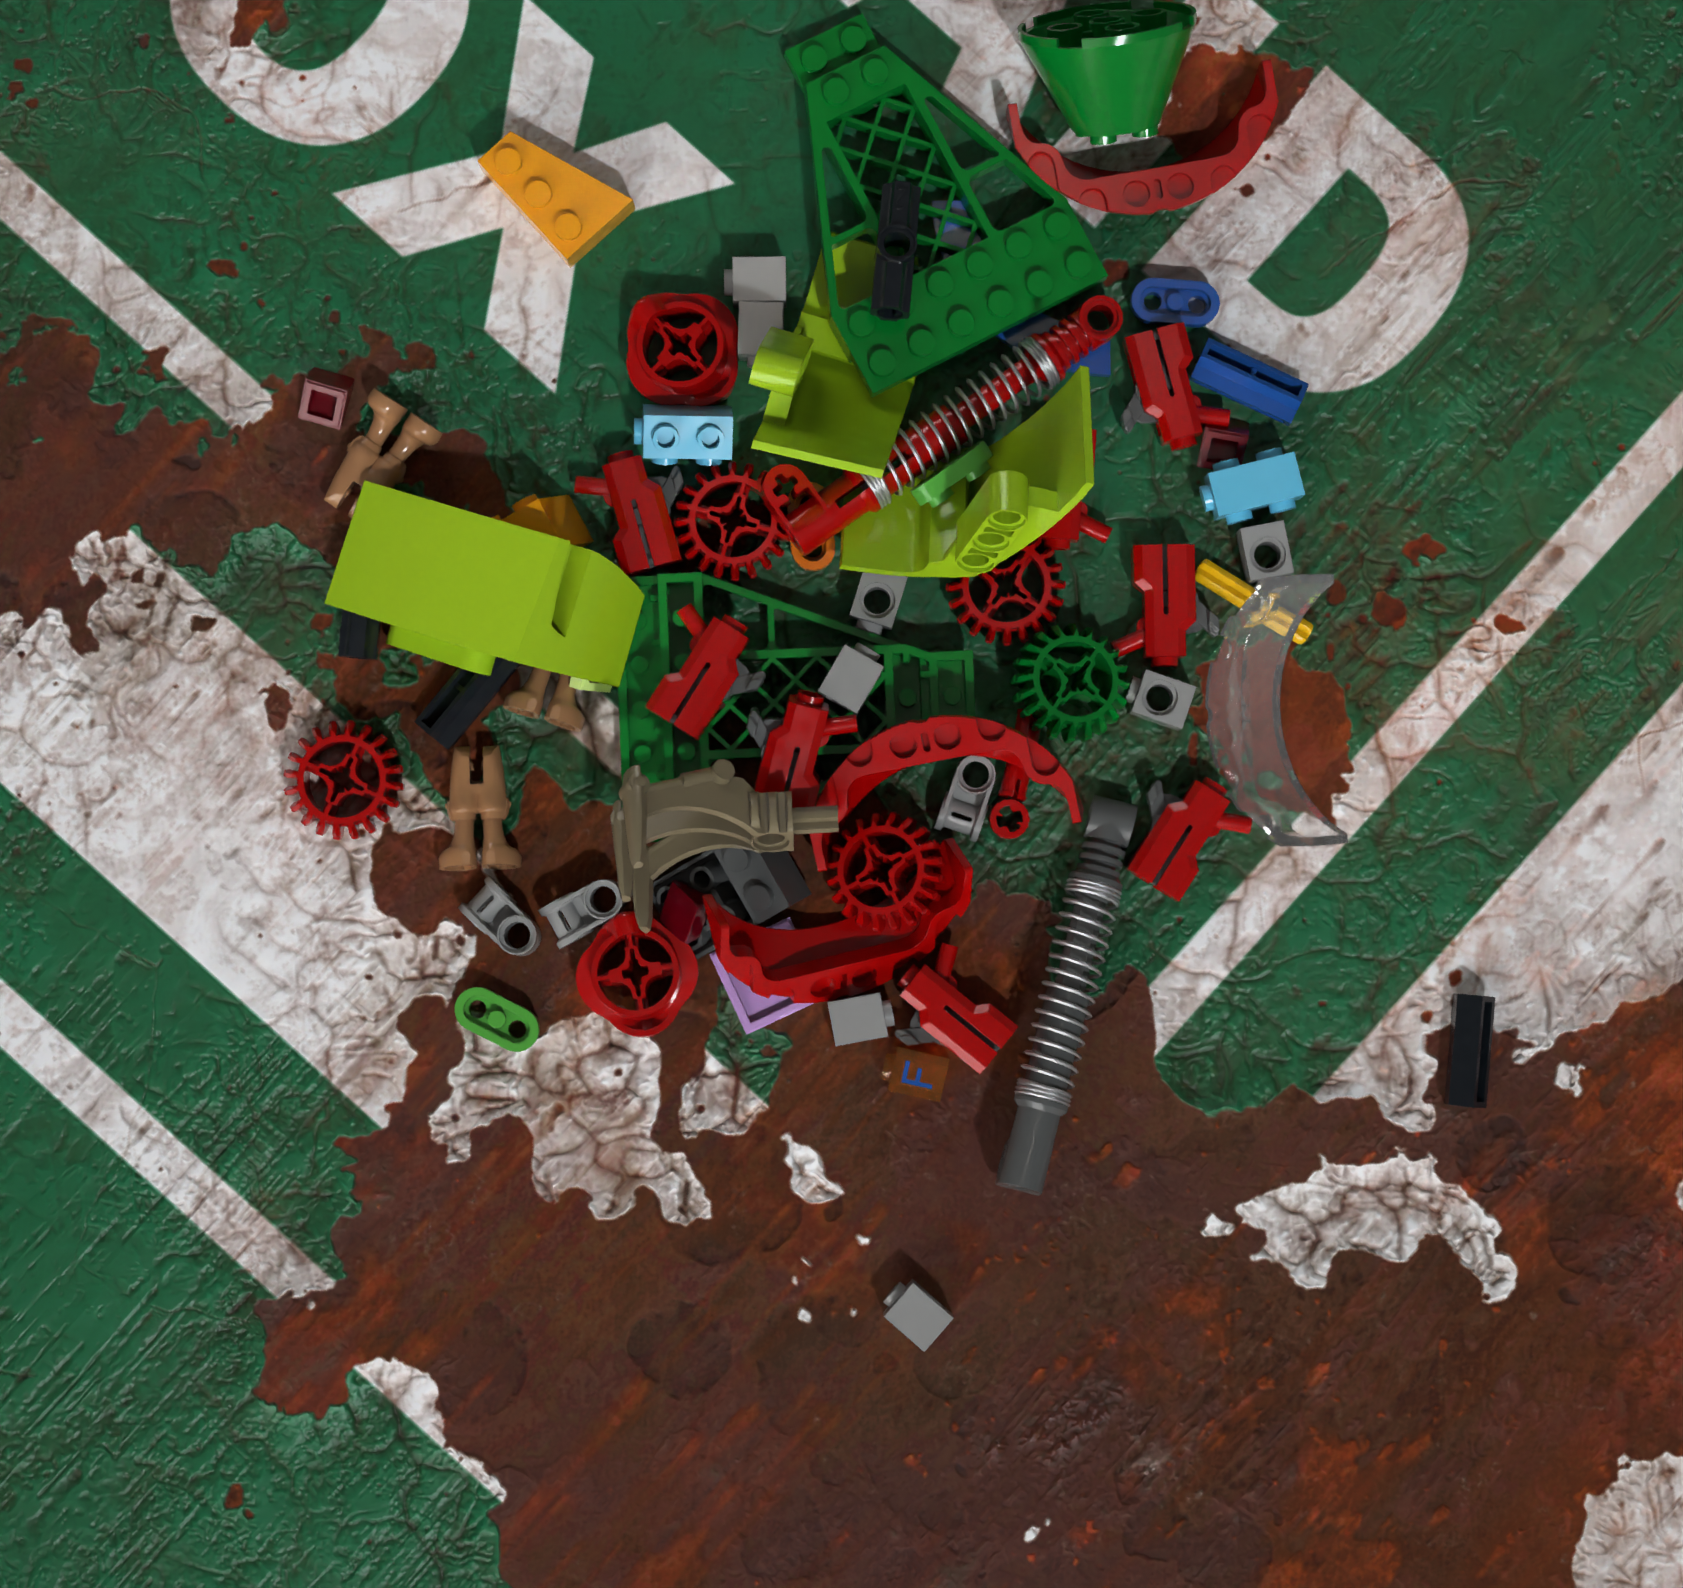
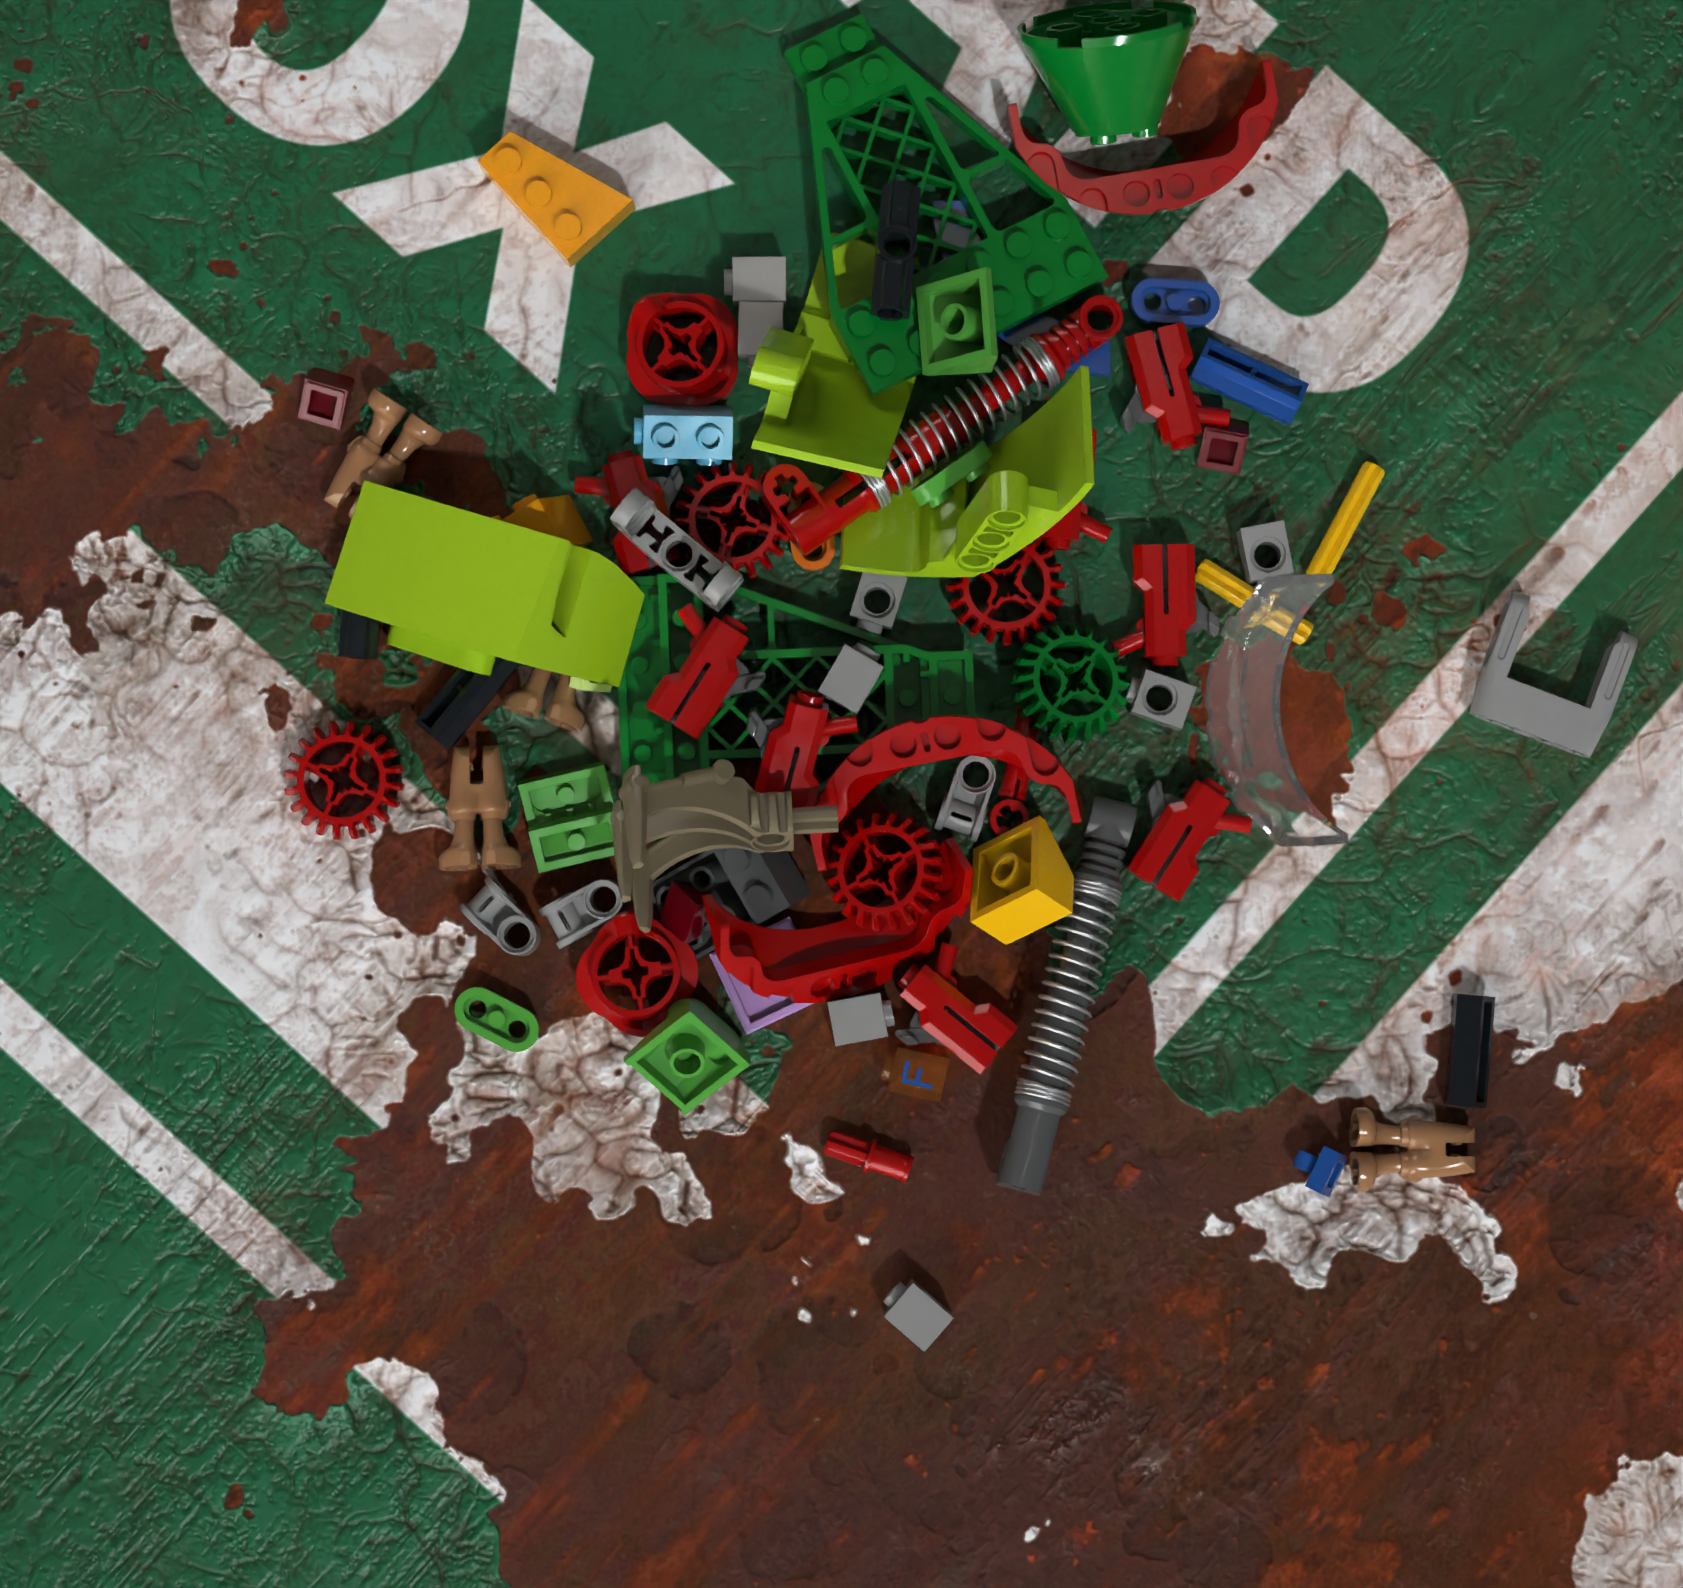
medium azure brick [1199,447,1305,525] -> none
none -> bright green slope [518,761,615,873]
none -> light grey connector [610,487,744,612]
none -> bright green slope [624,998,750,1115]
none -> red axle [824,1130,914,1183]
none -> bright green slope [916,267,998,376]
none -> yellow slope [970,816,1074,945]
none -> blue tile [1293,1146,1348,1197]
none -> yellow axle [1306,461,1385,584]
none -> medium nougat piece [1349,1107,1475,1191]
none -> light grey connector [1469,590,1638,758]

